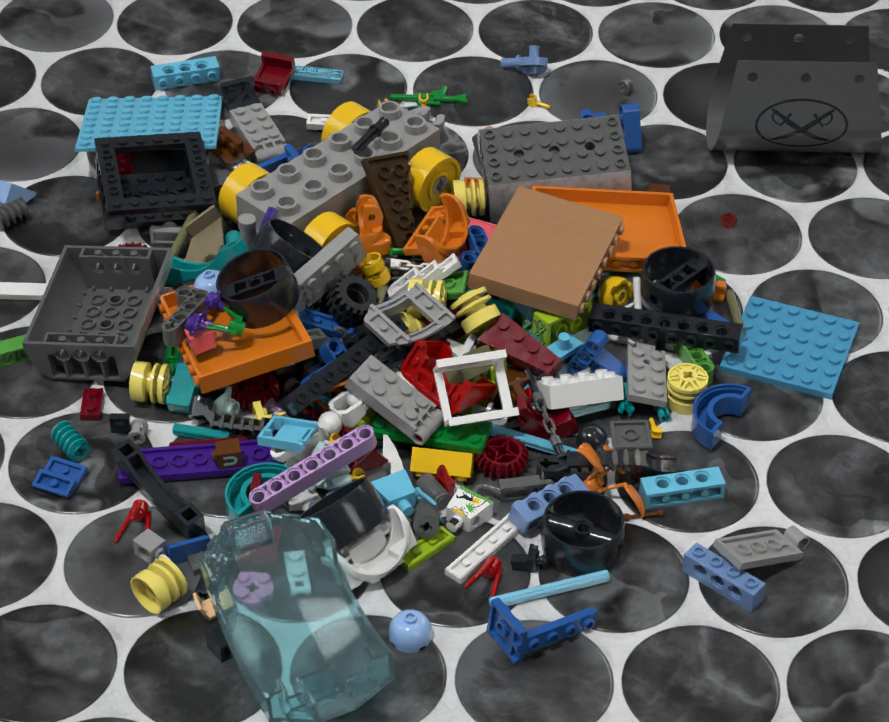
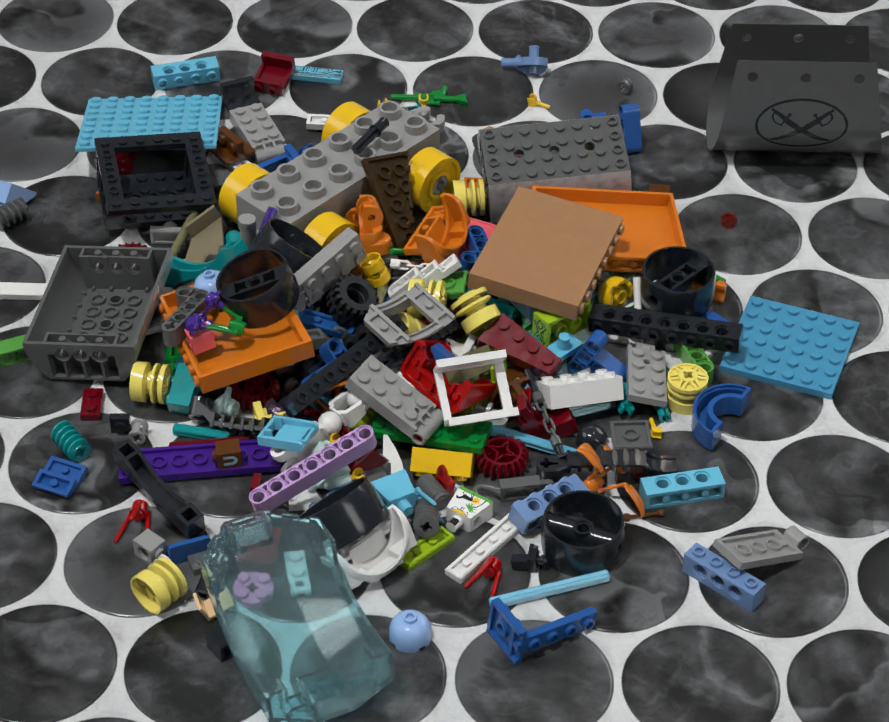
teal brick [225,462,290,529] -> none
olive piece [725,289,746,335] -> none
none -> blue slope [431,342,455,362]

